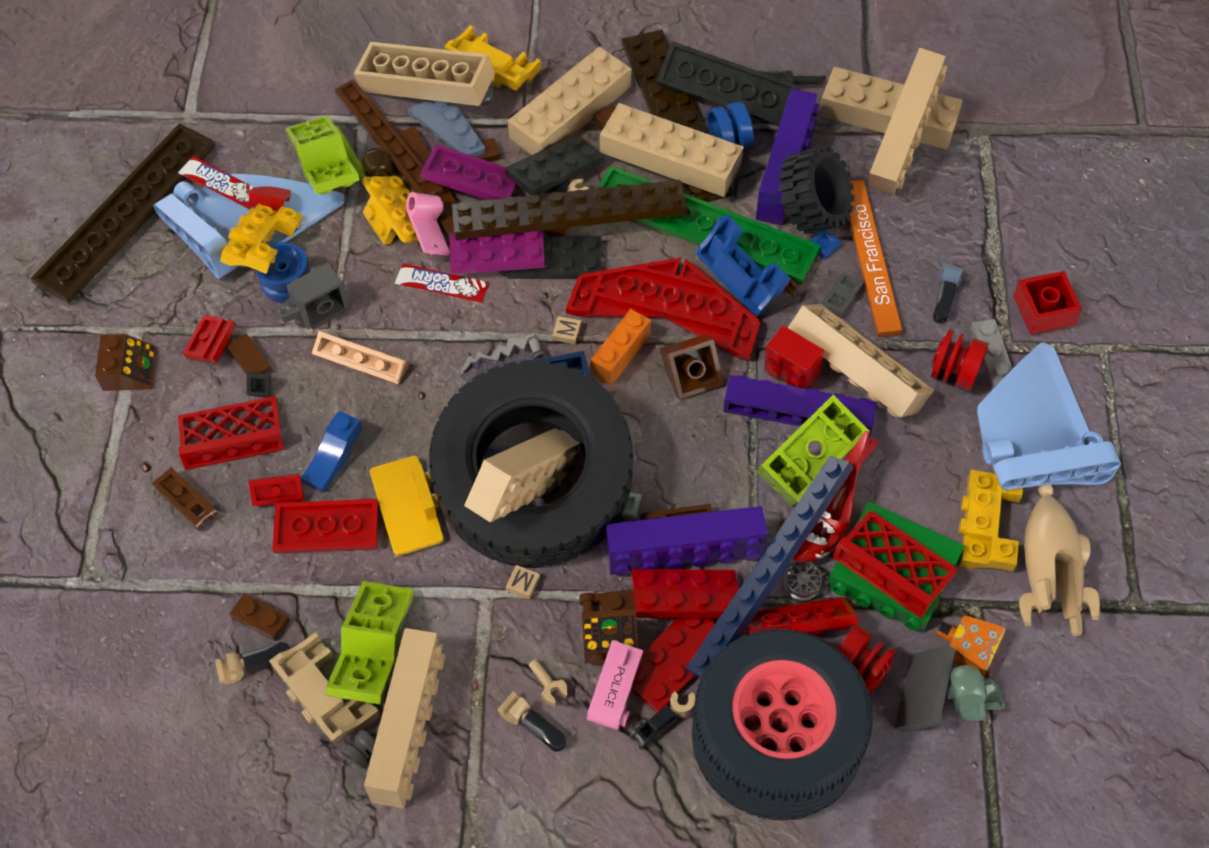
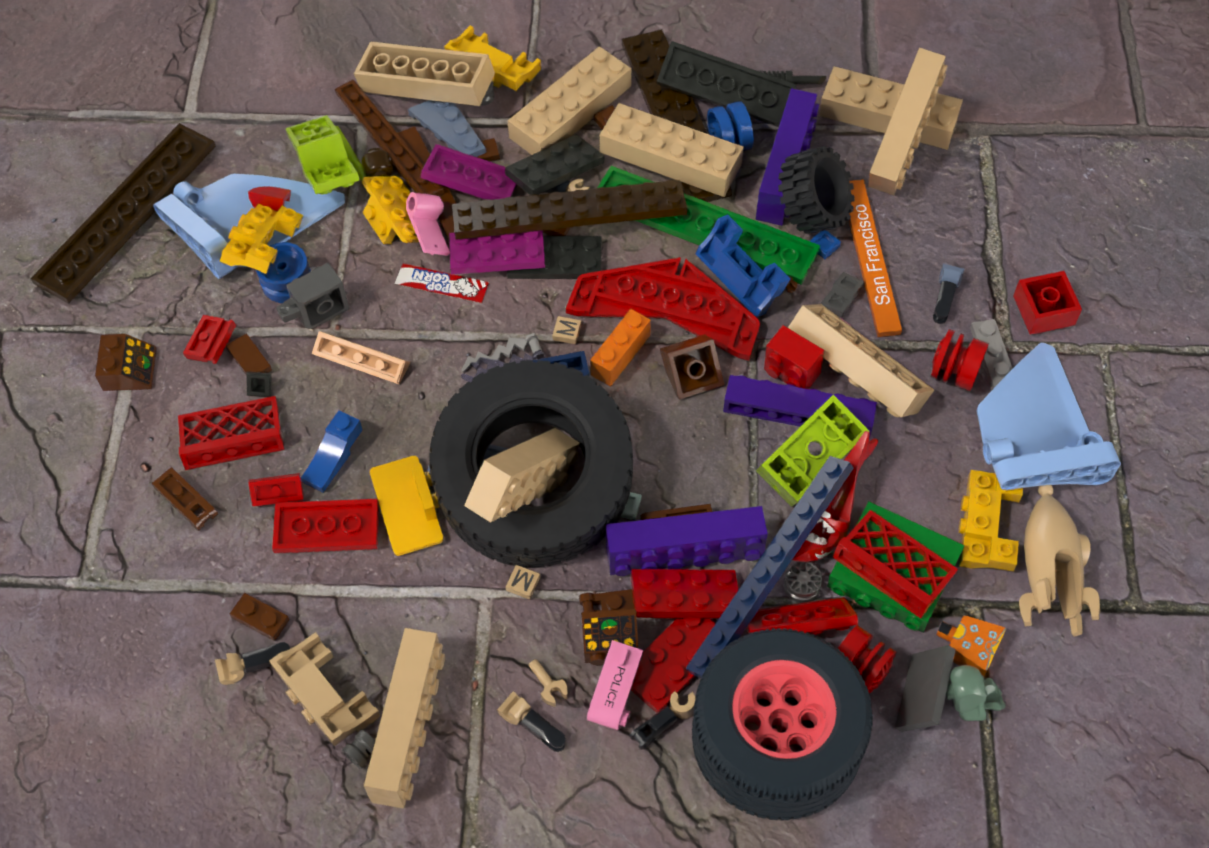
sticker [178,156,255,210] -> none
lime bracket [326,581,414,704] -> none

